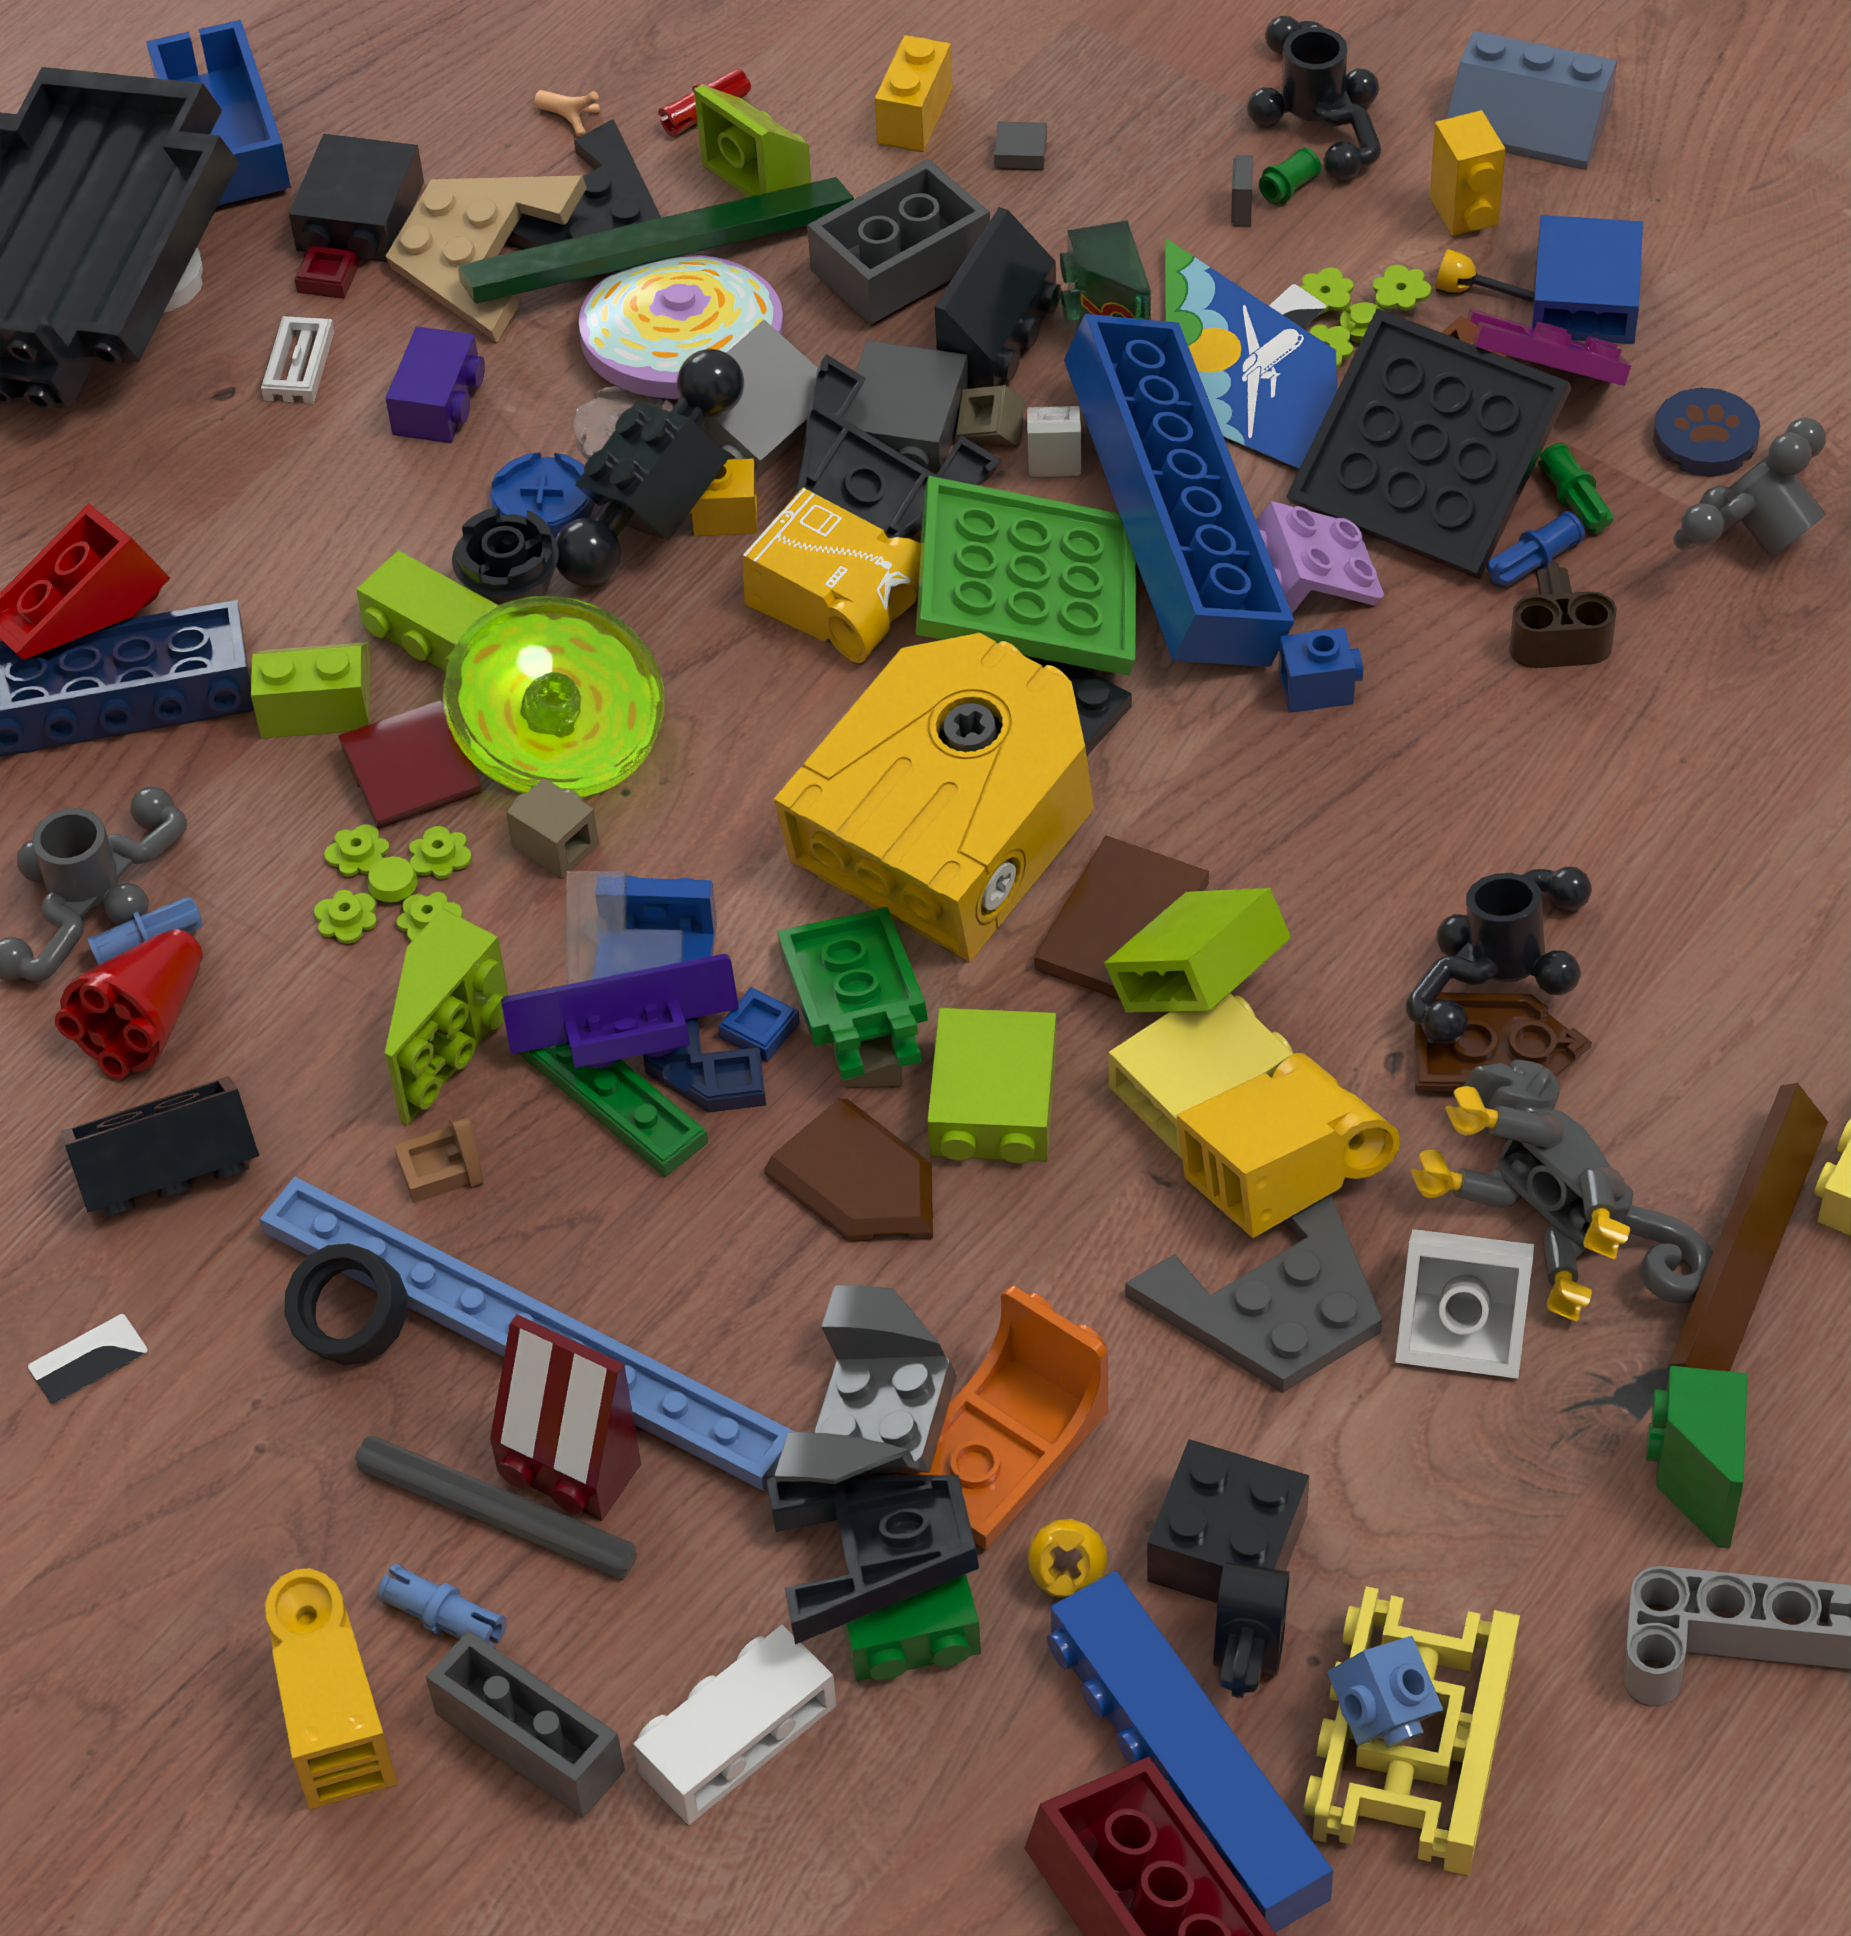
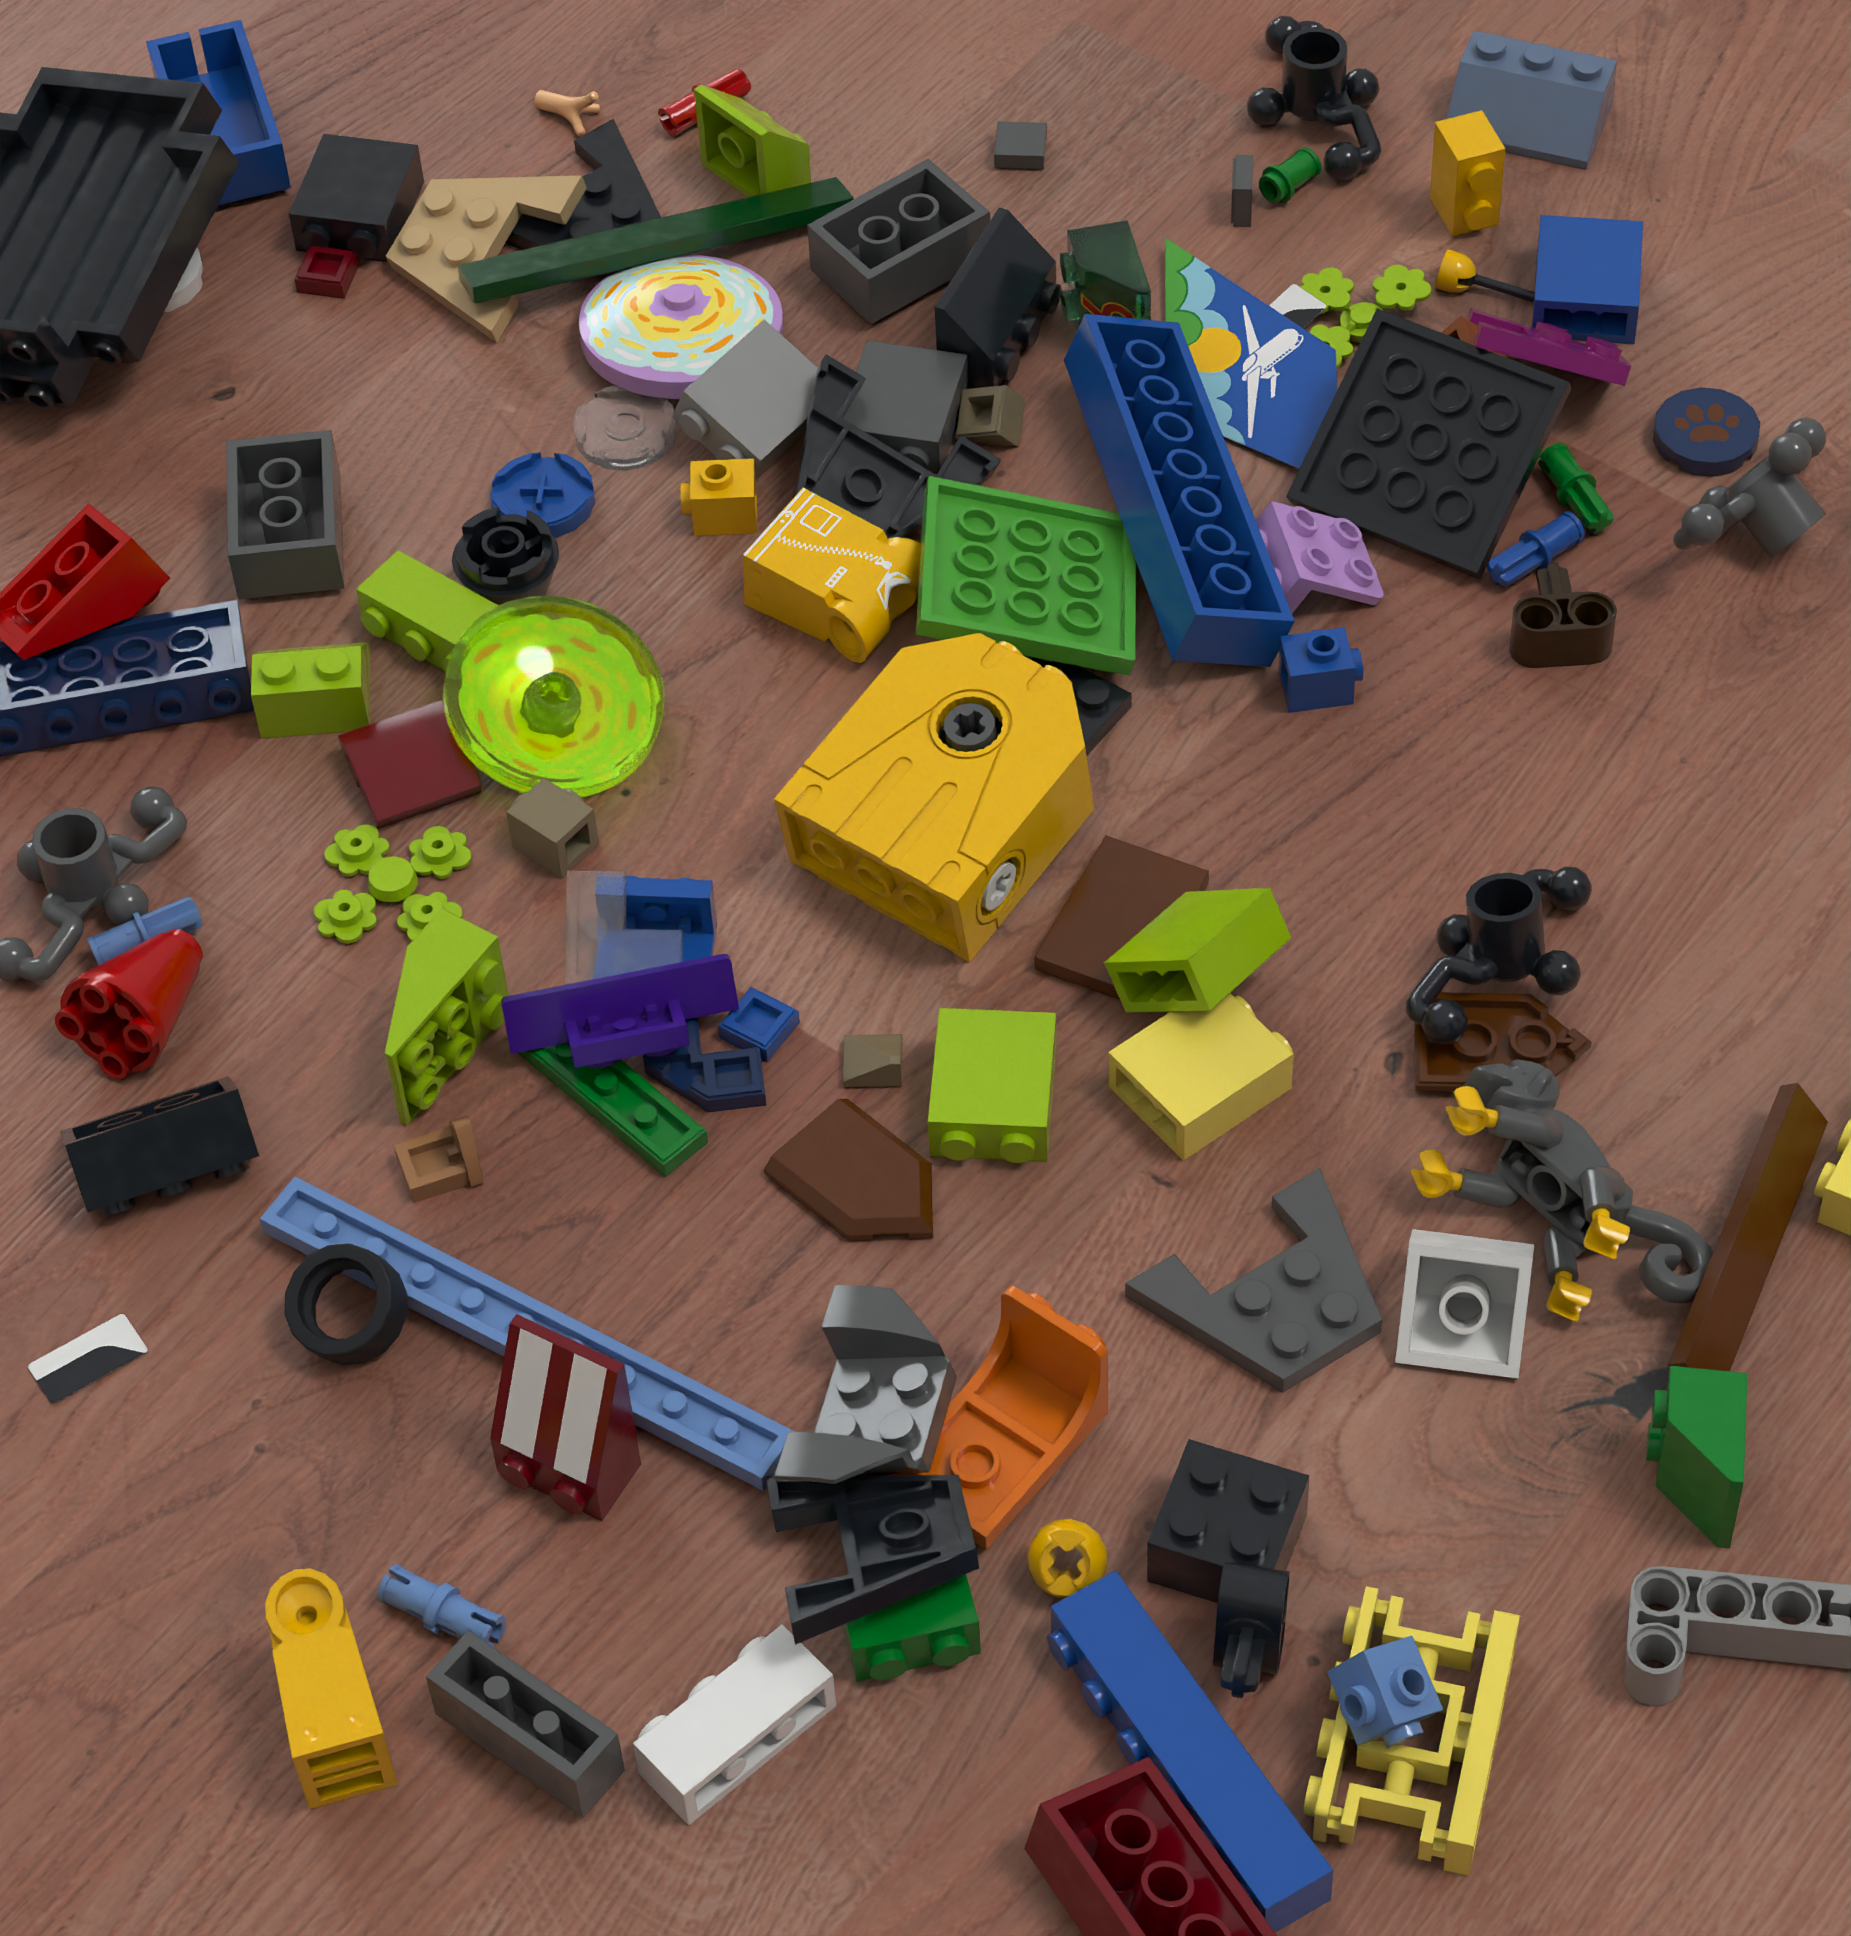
white tile [261,316,334,404] -> none
dark grey axle [355,1436,637,1578] -> none
dark purple brick [385,326,485,443] -> none
black brick [555,349,745,586] -> none
green tile [777,907,928,1080] -> none
yellow brick [875,35,953,152] -> none
white slope [1027,406,1081,477] -> none
yellow piece [1176,1053,1401,1238] -> none
none -> dark grey brick [226,430,345,600]

